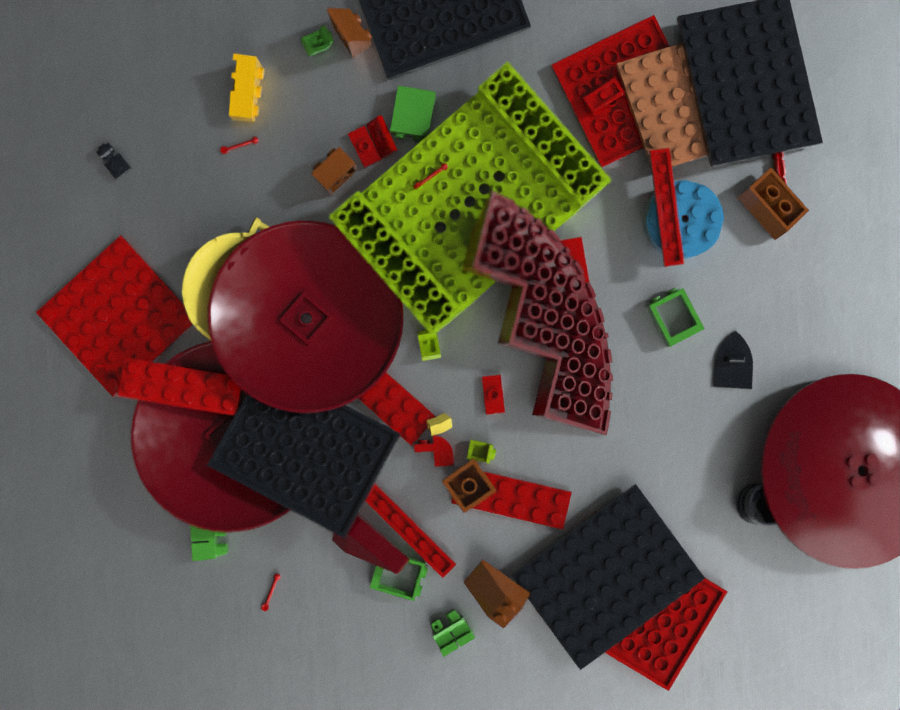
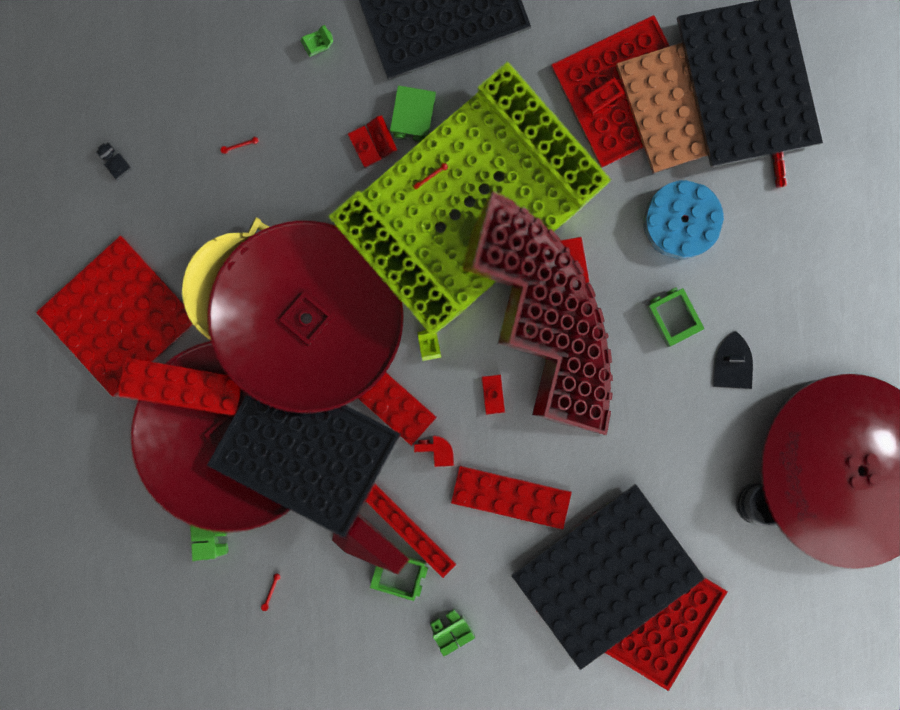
yellow wedge [229,53,264,122] -> none
dark orange brick [311,147,358,196] -> none
dark orange slope [327,8,372,58] -> none
light yellow piece [427,413,452,436] -> none
dark orange brick [442,457,496,513] -> none
dark orange slope [463,559,530,629] -> none
lime bracket [467,439,496,464] -> none
red plate [649,148,684,267] -> none
dark orange slope [737,168,809,240] -> none

